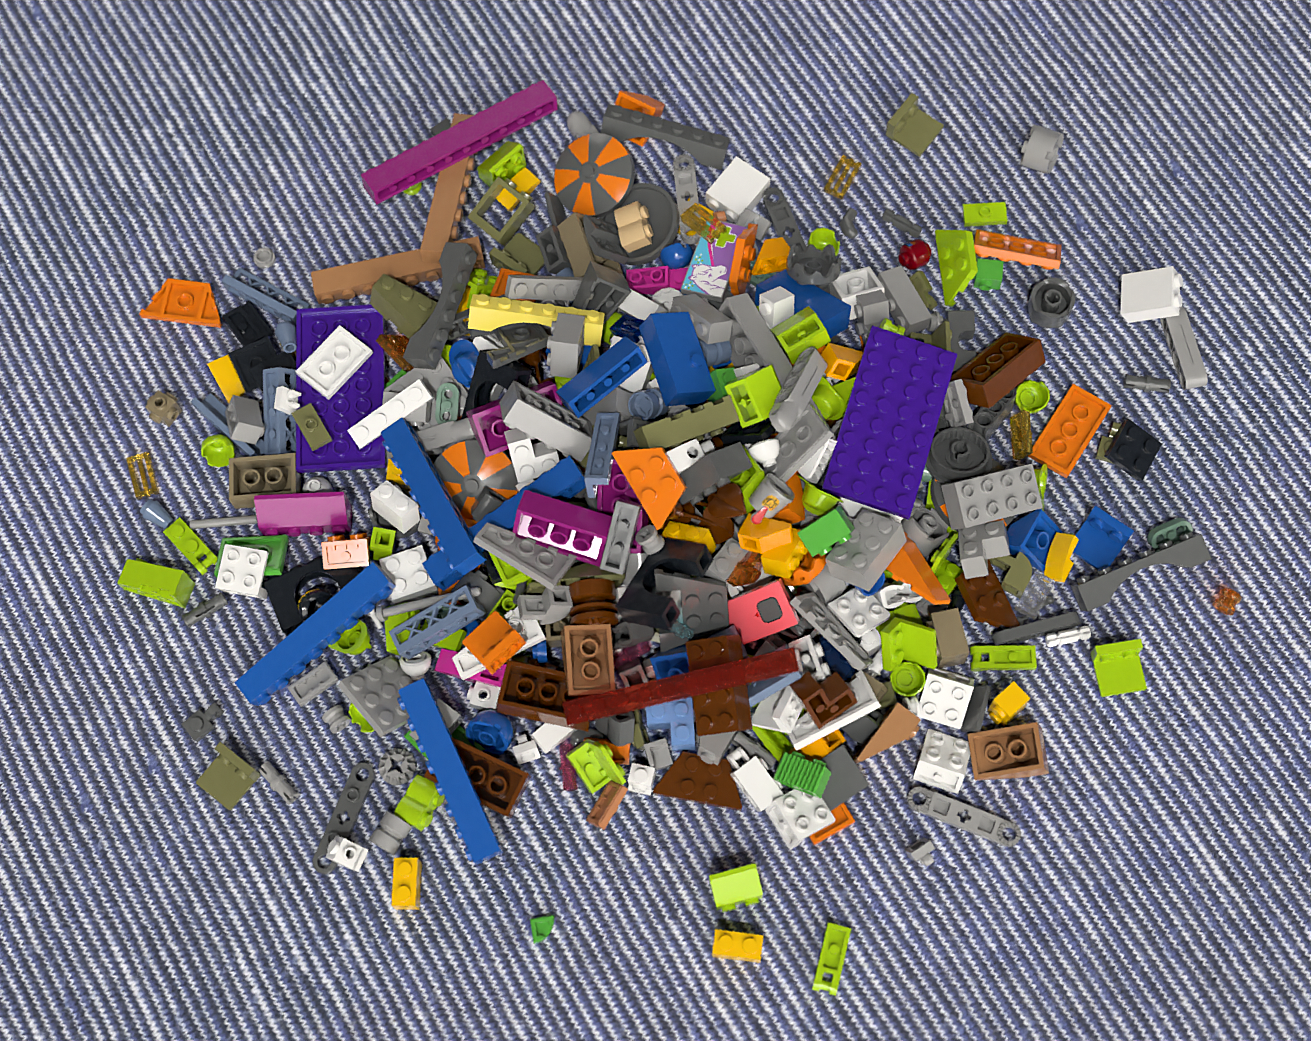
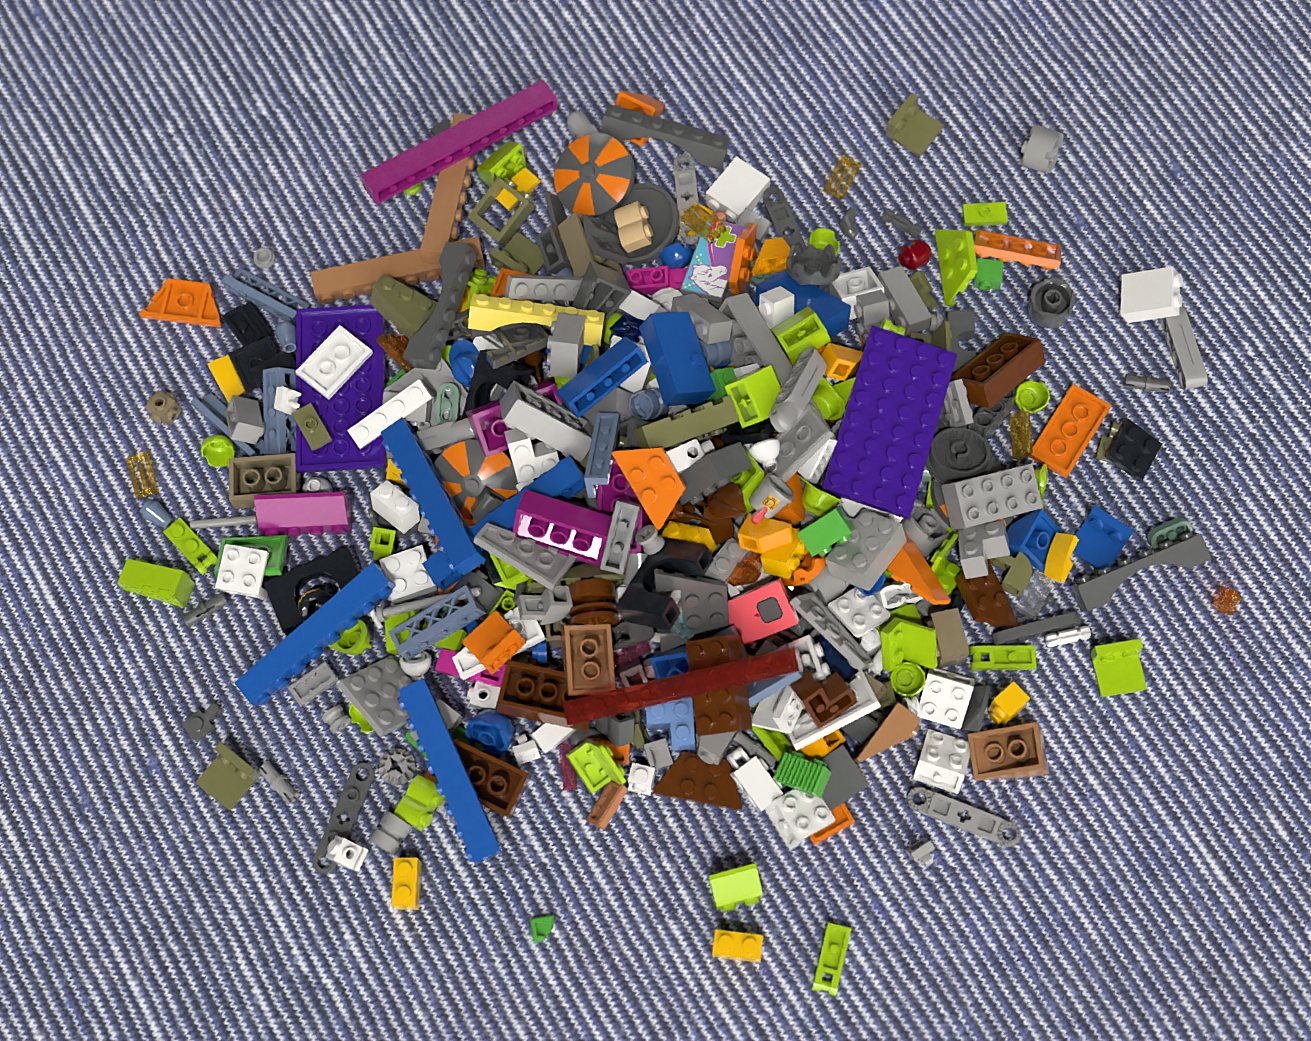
bracket [321,533,371,570] -> none

